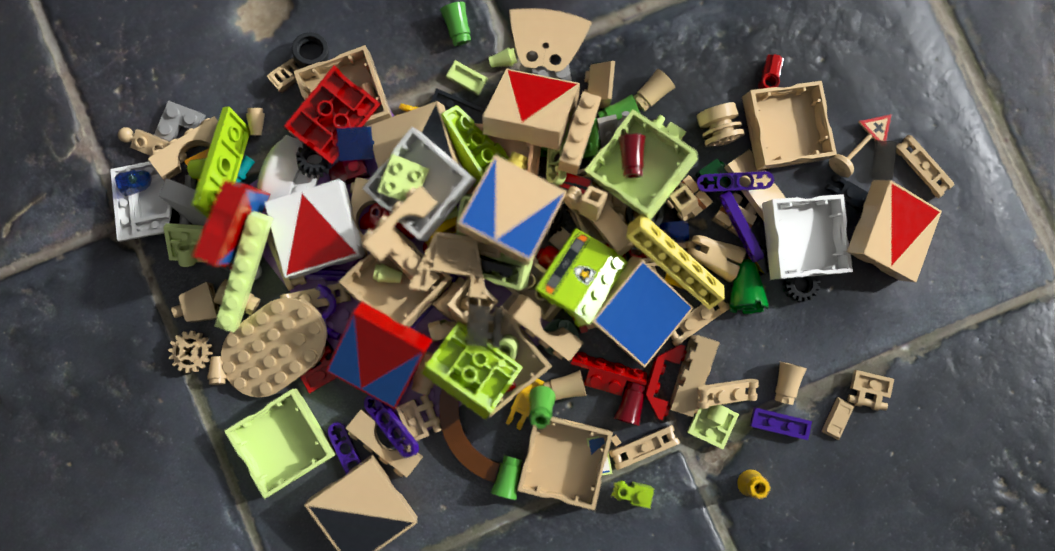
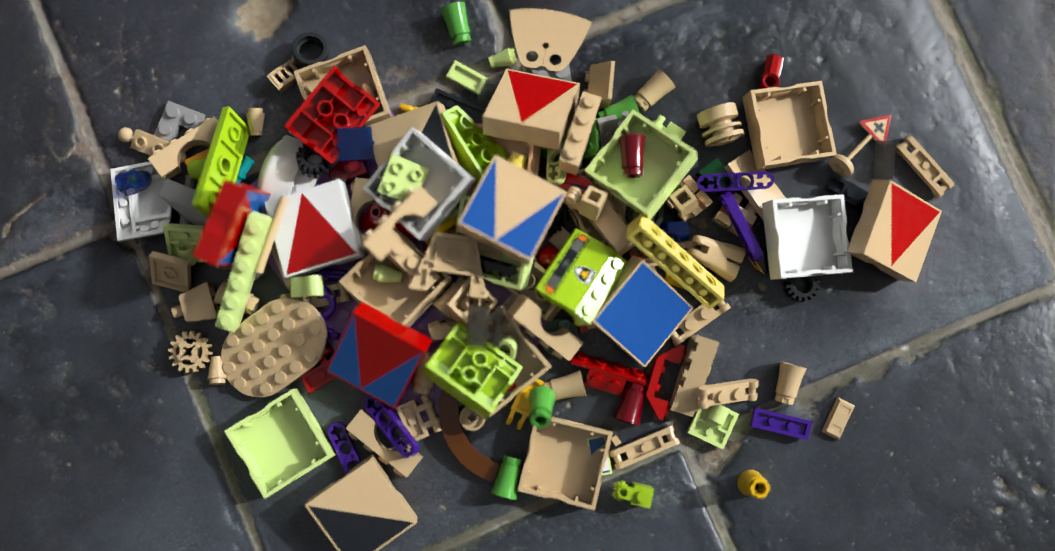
green cone [729,259,769,314] -> none
tan plate [847,370,894,411] -> none
none -> tan plate [149,251,192,293]
none -> tan bar [255,196,288,274]
none -> yellowish green axle [290,275,323,298]
none -> tan wheel [460,406,485,431]

